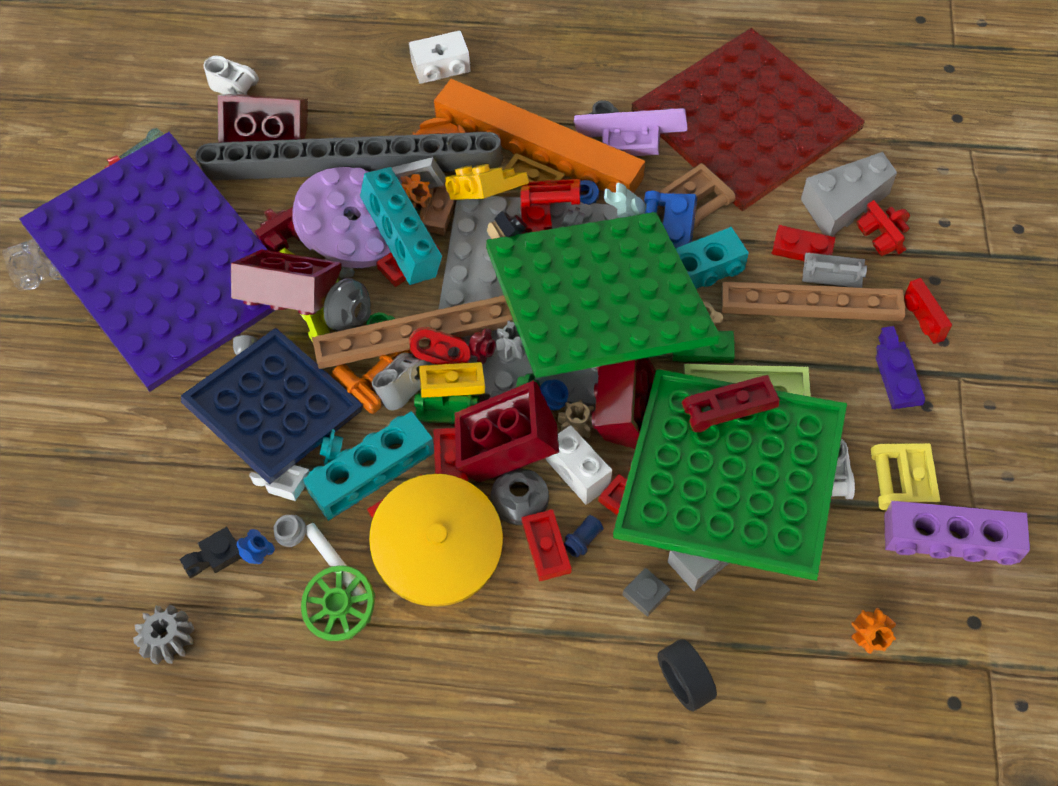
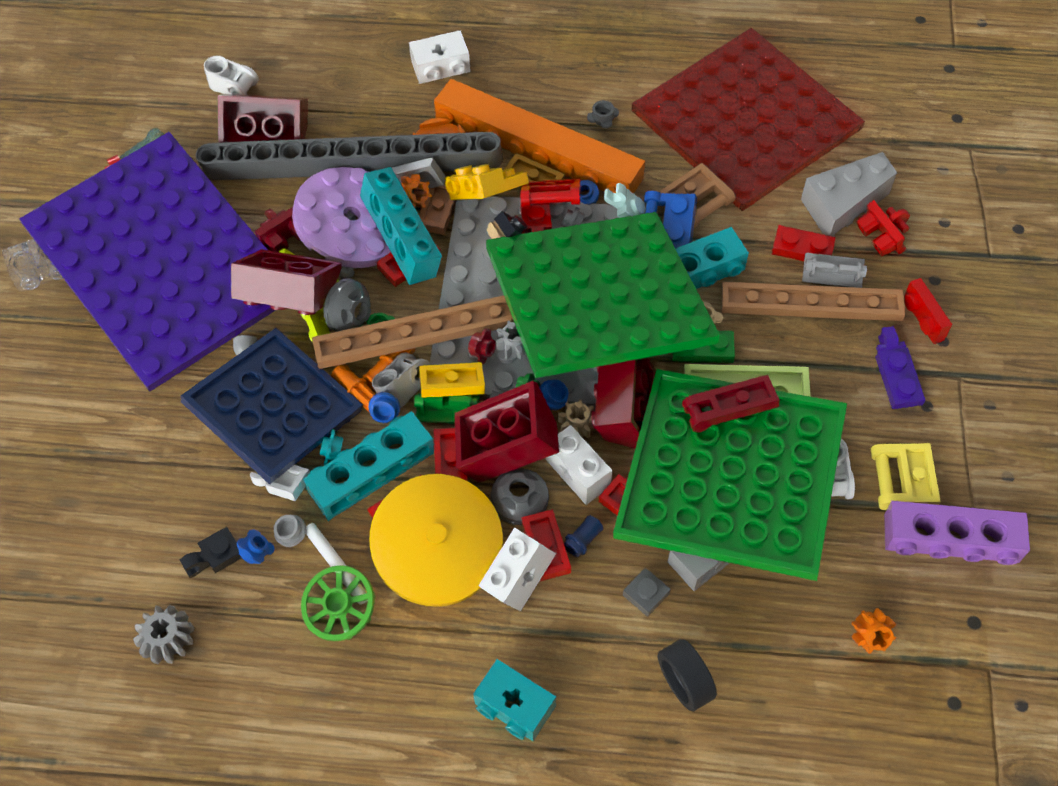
red plate [409,327,470,365] -> none
lavender bracket [574,108,688,156] -> none
none -> blue plate [368,392,400,423]
none -> teal brick [473,659,556,741]
none -> white brick [479,528,556,611]

